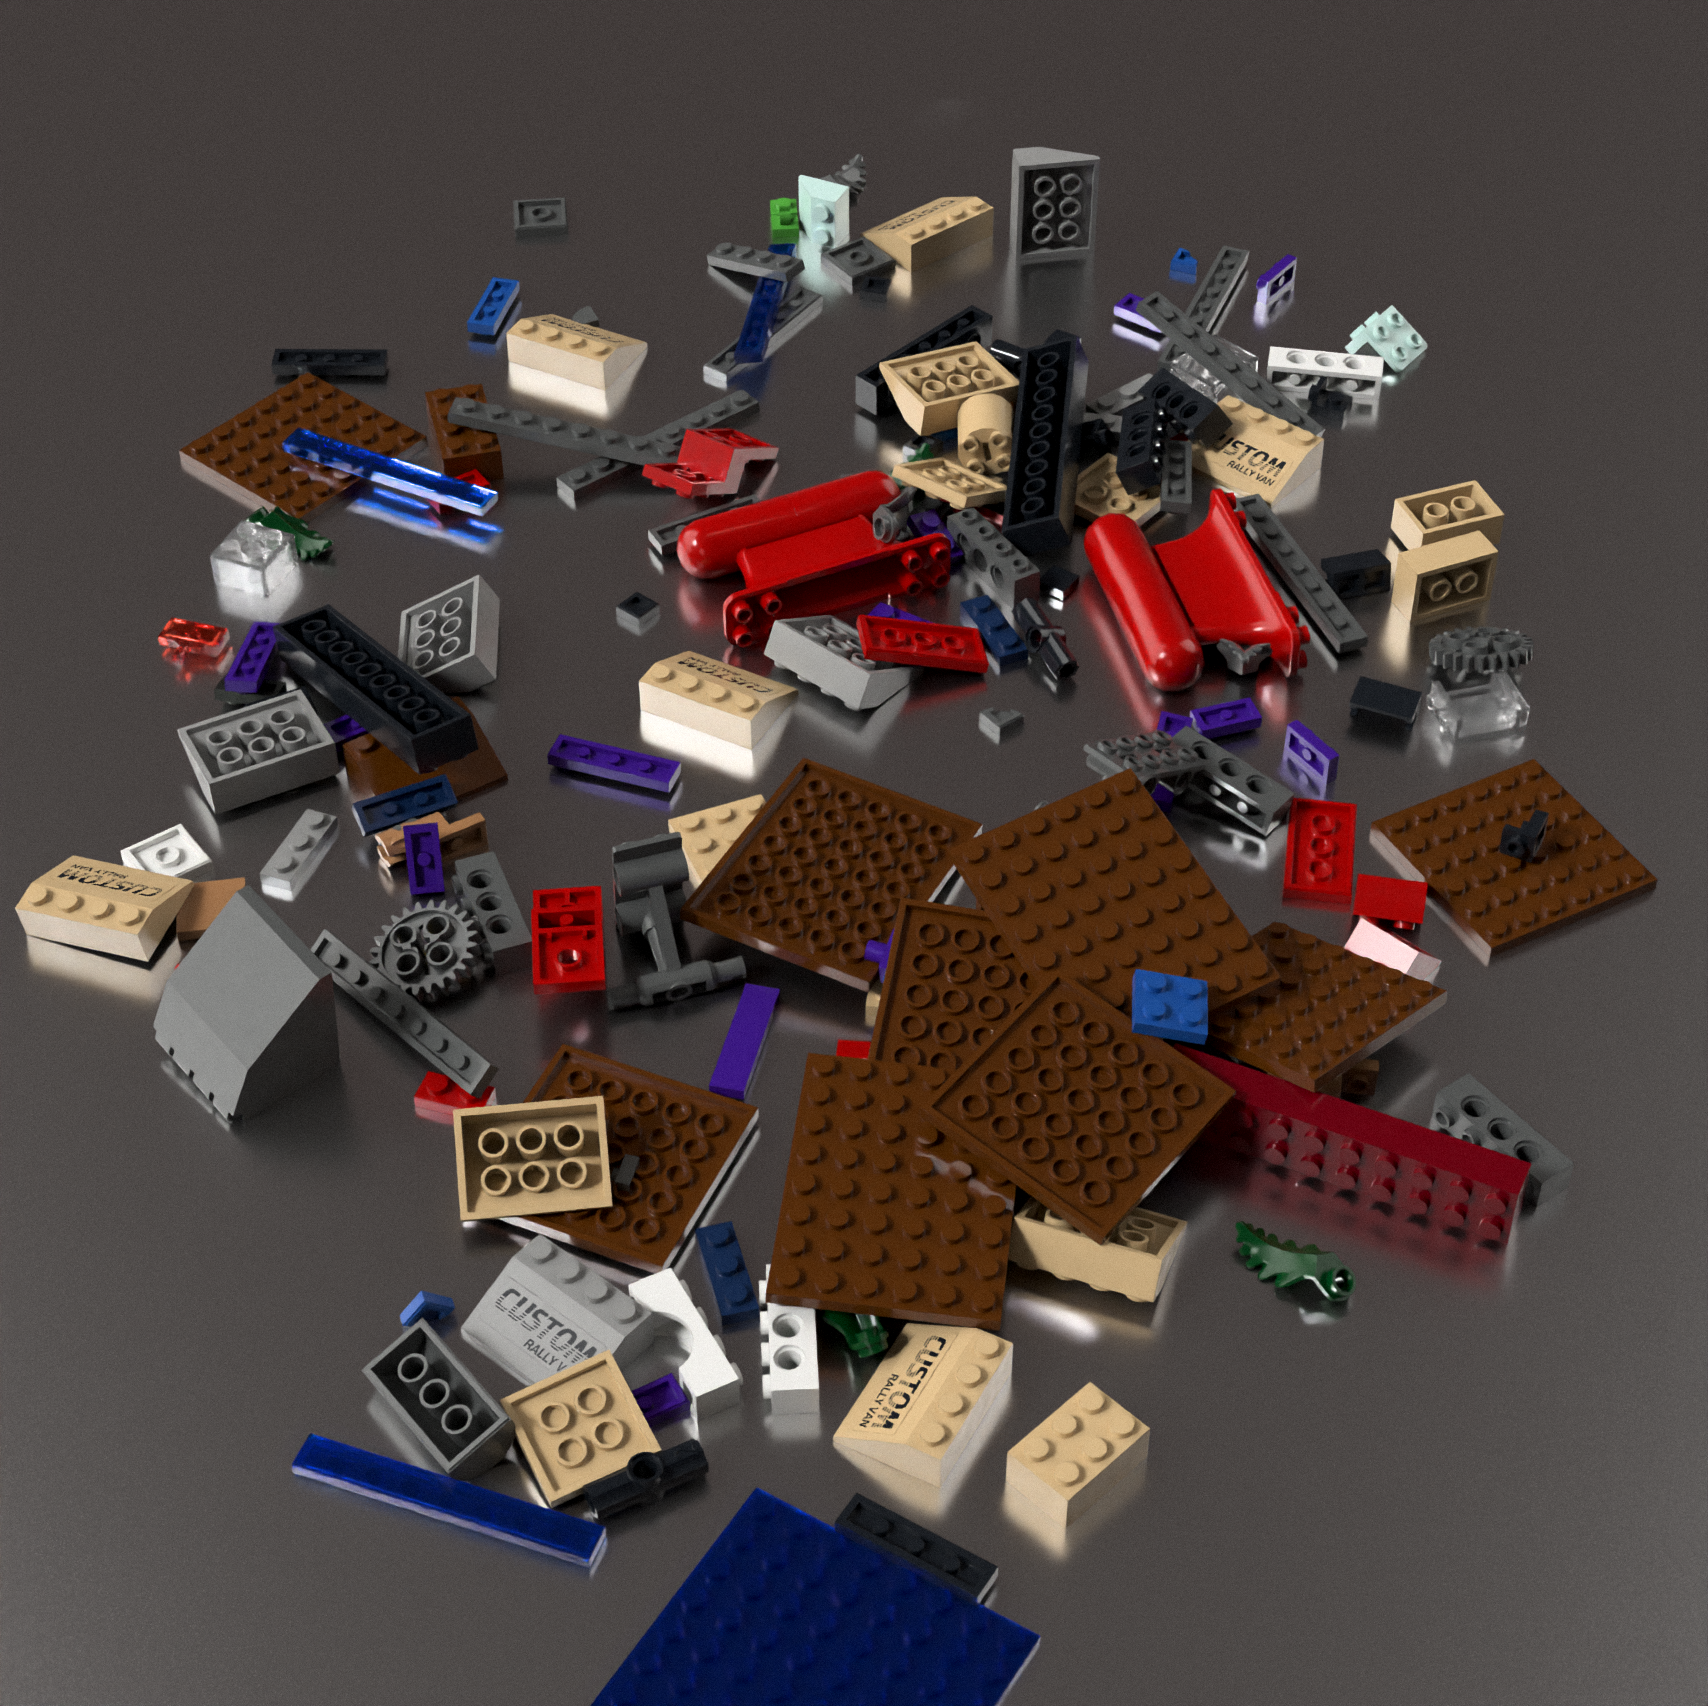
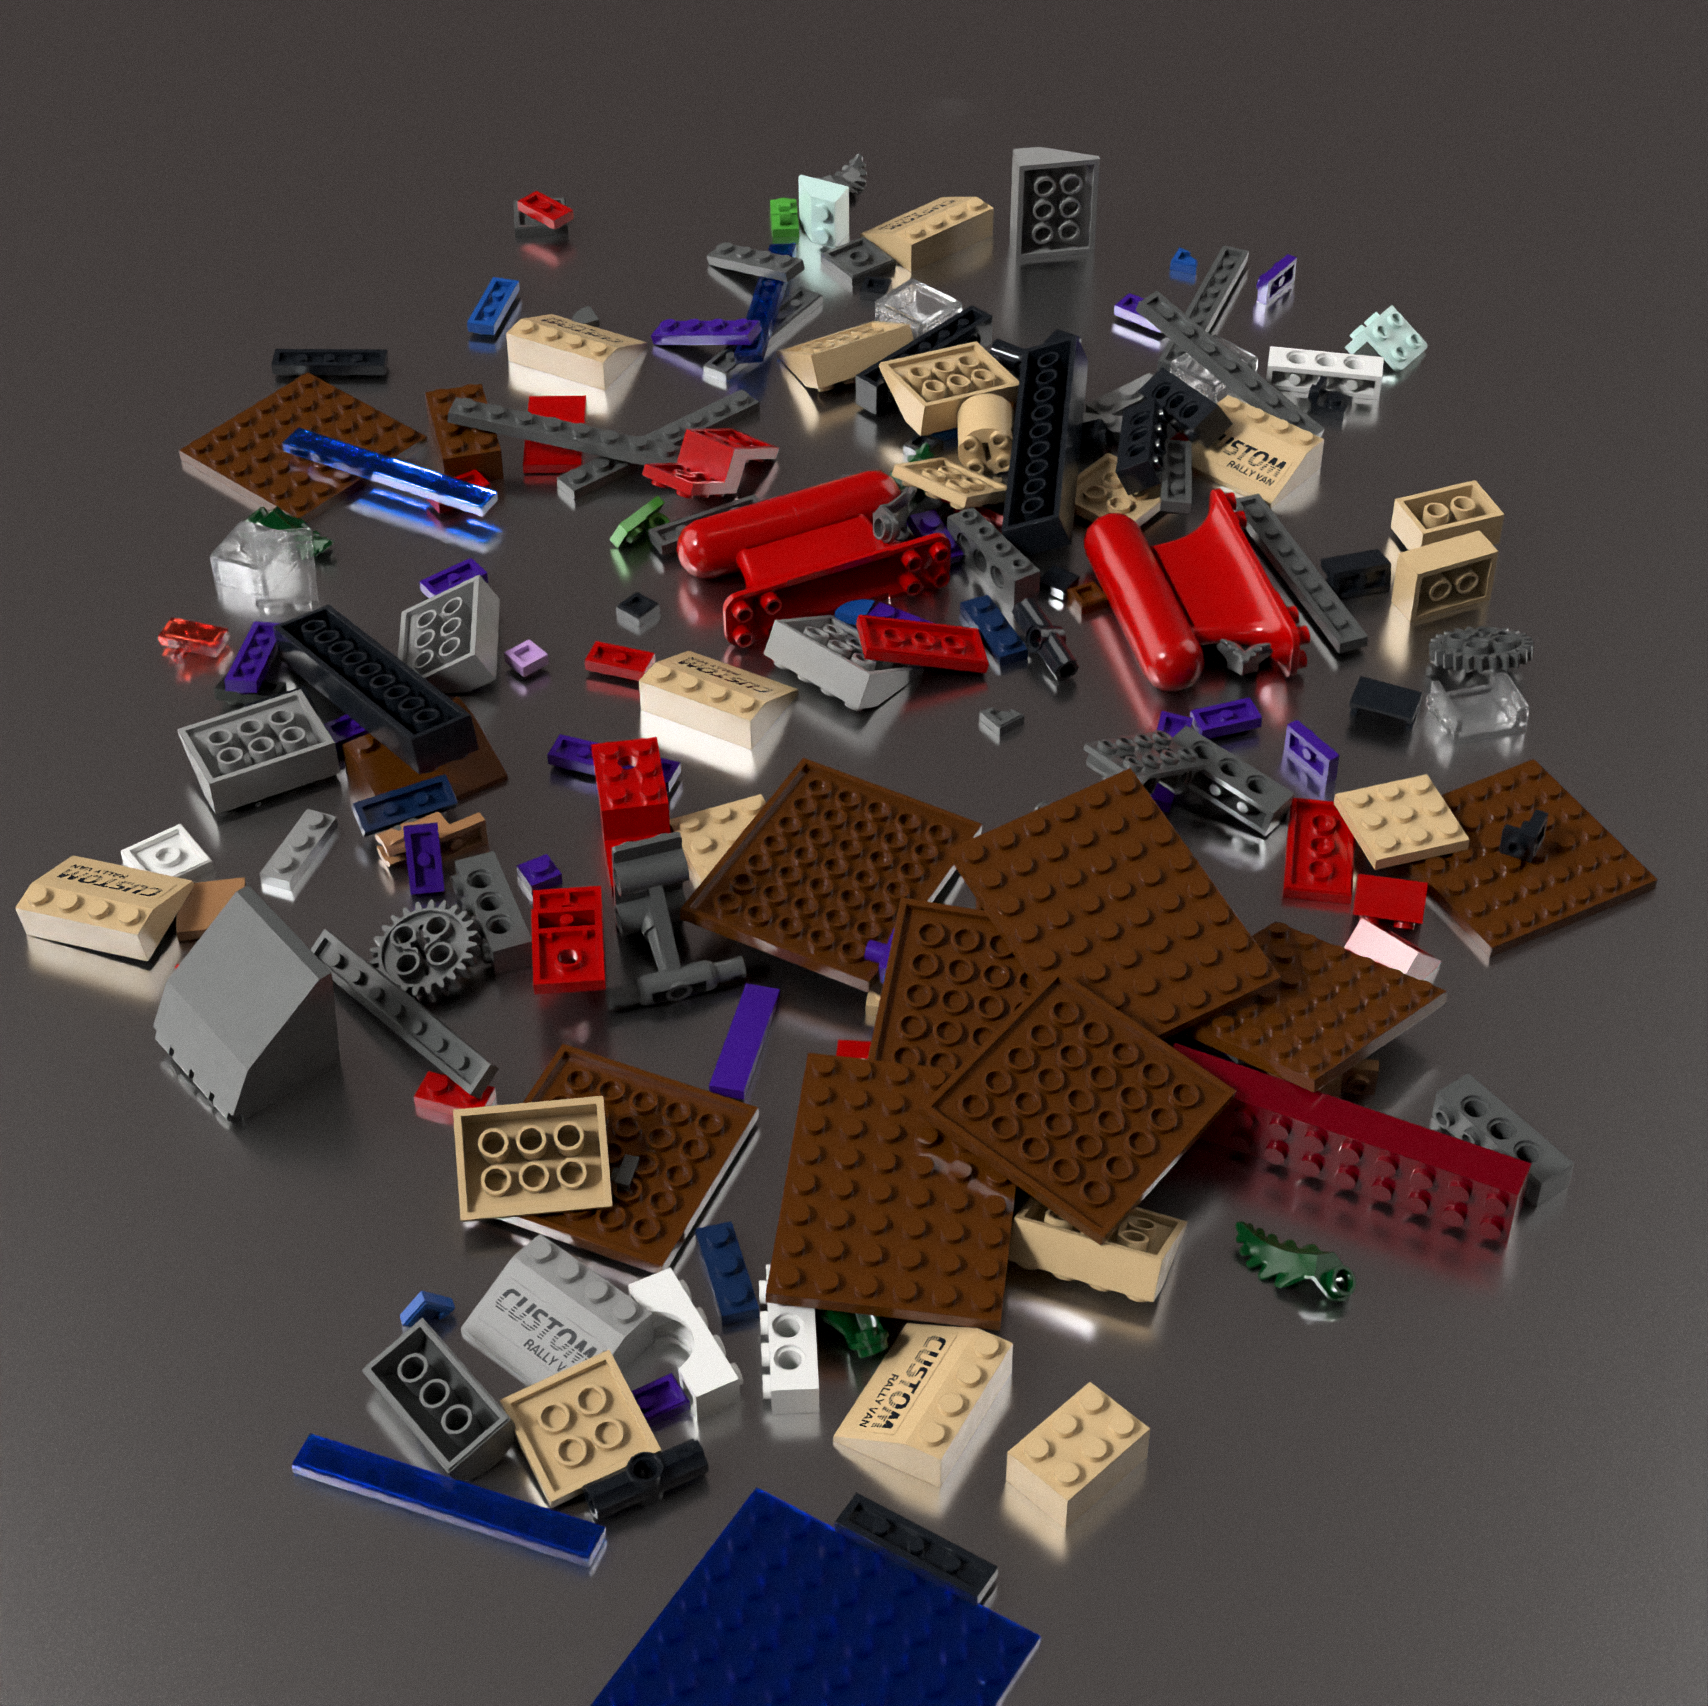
blue plate [1132,969,1208,1045] -> none
none -> clear panel [248,527,320,614]
none -> dark purple plate [419,558,489,598]
none -> lavender plate [504,639,549,677]
none -> dark purple plate [516,854,563,896]
none -> red plate [517,191,574,230]
none -> red tile [523,395,587,474]
none -> red plate [585,641,655,681]
none -> red bracket [591,737,671,896]
none -> bright green plate [609,495,670,548]
none -> dark purple plate [651,318,762,345]
none -> tan slope [776,321,914,392]
none -> blue tile [835,599,875,625]
none -> clear panel [875,278,962,338]
none -> reddish brown tile [1067,581,1108,615]
none -> tan plate [1334,774,1470,870]

